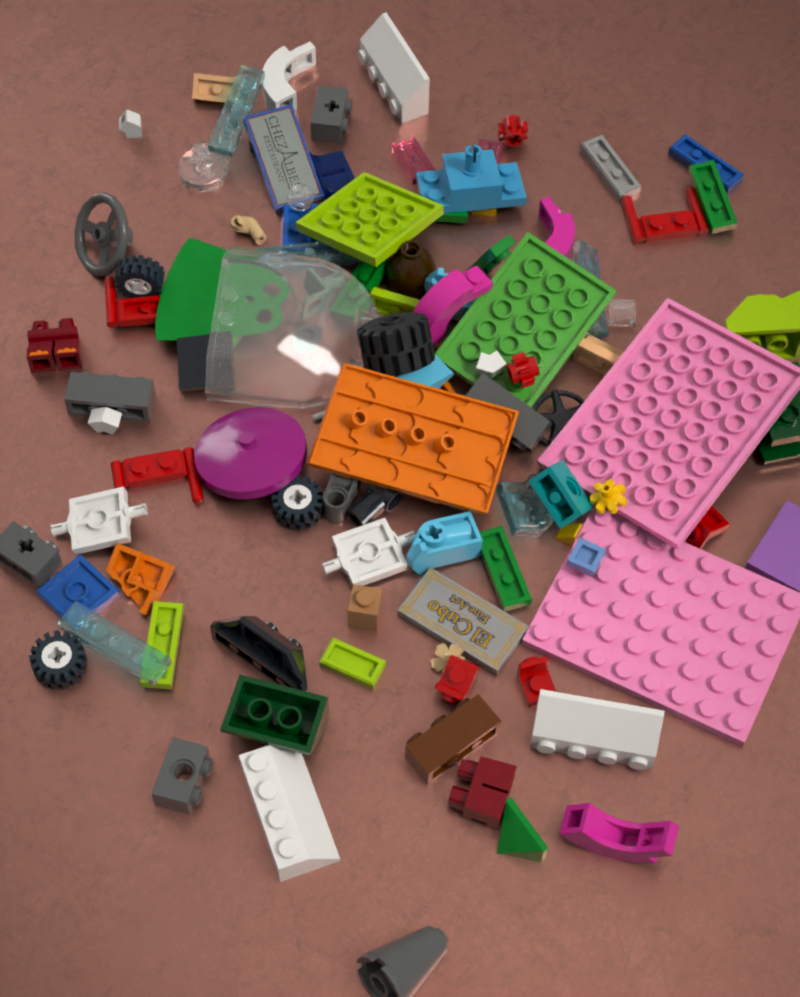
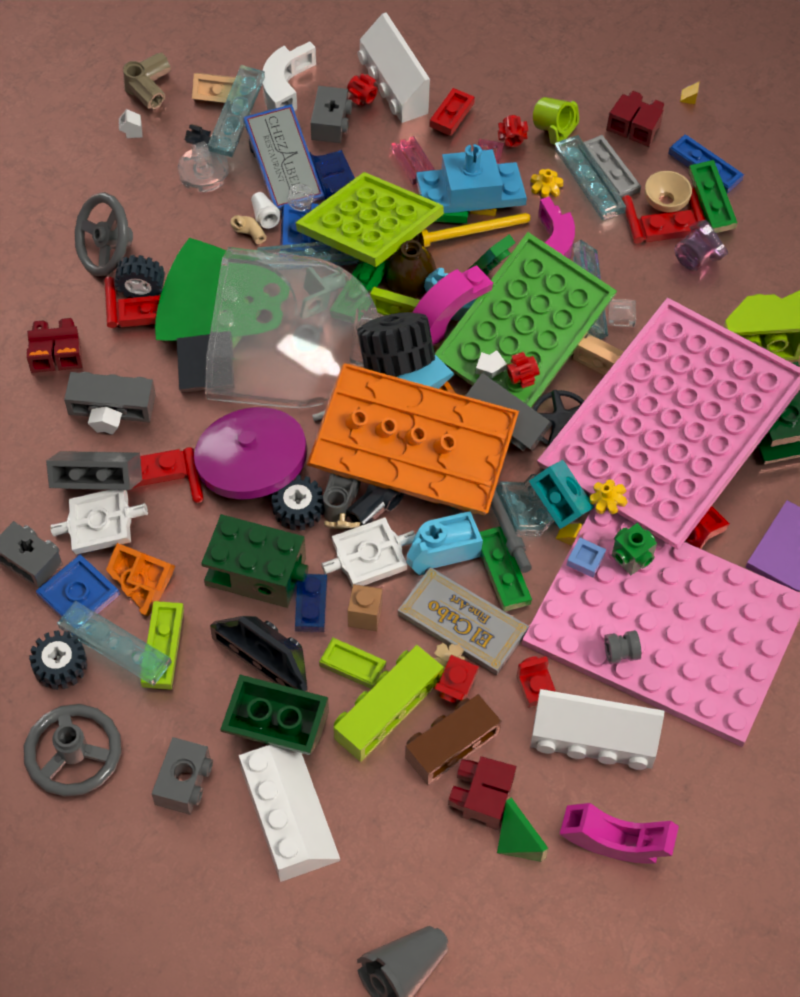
none -> dark grey piece [23,704,122,797]
none -> dark grey brick [46,451,142,490]
none -> dark tan piece [123,52,171,110]
none -> black plate [184,124,218,148]
none -> dark green torso [201,514,309,608]
none -> white cone [251,192,280,229]
none -> clear blue plate [295,574,328,632]
none -> tan plant [324,513,360,529]
none -> lime brick [334,645,444,762]
none -> red gear [347,73,378,106]
none -> yellow bar [419,213,530,248]
none -> red plate [429,88,475,136]
none -> dark grey bar [491,489,532,573]
none -> yellow plant [530,169,564,198]
none -> lime piece [533,97,579,147]
none -> clear light blue plate [555,135,626,221]
none -> dark grey wheel [604,630,642,664]
none -> dark red hips [606,91,664,147]
none -> green brick [611,523,657,576]
none -> tan piece [645,171,692,212]
none -> clear purple piece [674,220,728,271]
none -> yellow piece [680,81,700,104]

